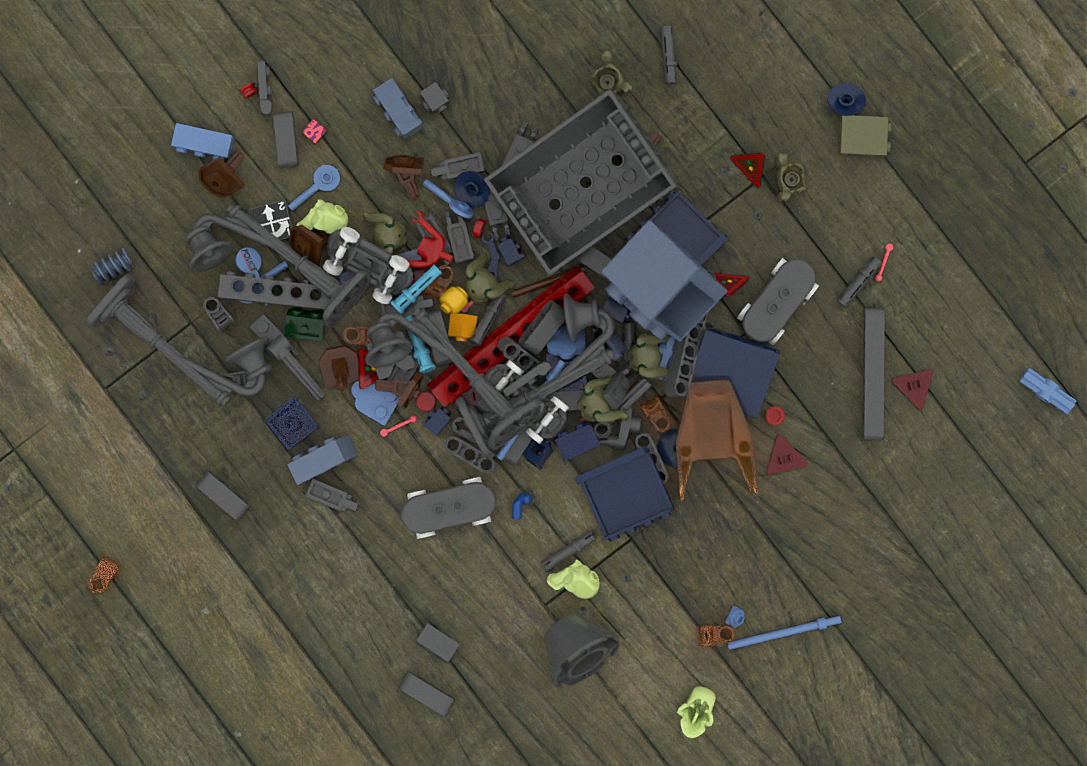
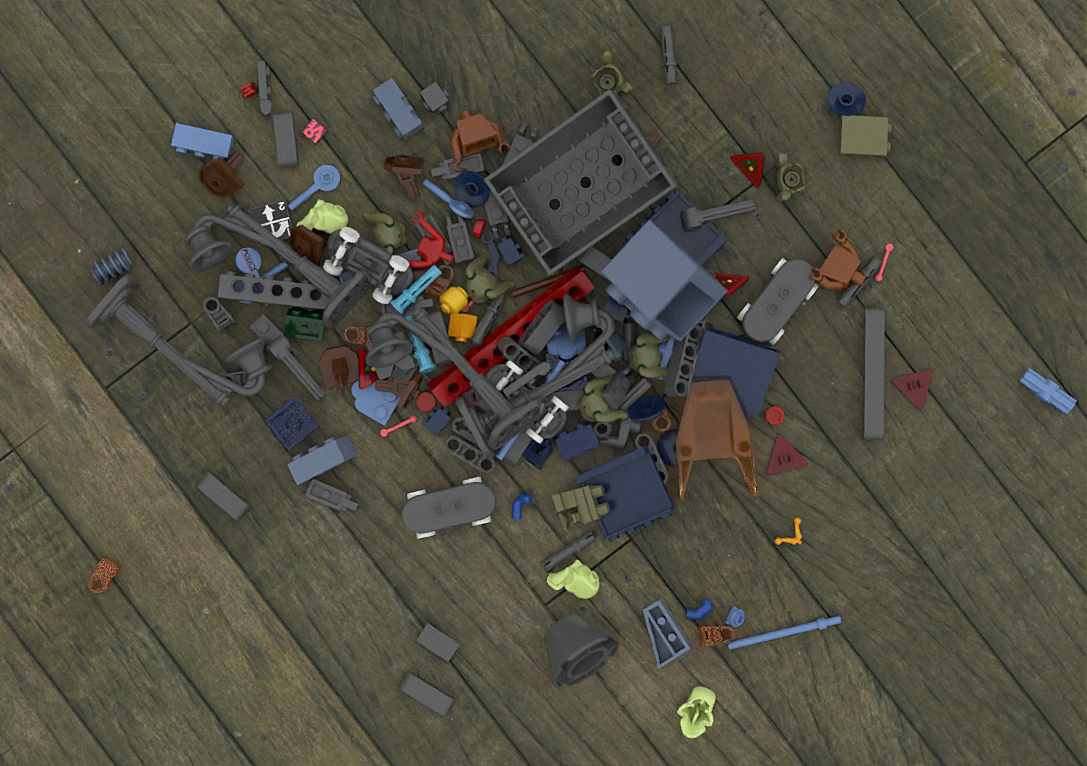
none -> dark orange torso [451,111,510,172]
none -> olive hips [552,485,610,530]
none -> dark blue dish [627,395,665,421]
none -> sand blue wedge [643,597,692,669]
none -> dark grey axle [681,199,755,231]
none -> blue arm [686,600,713,619]
none -> light orange piece [775,517,802,545]
none -> dark orange torso [808,230,867,290]

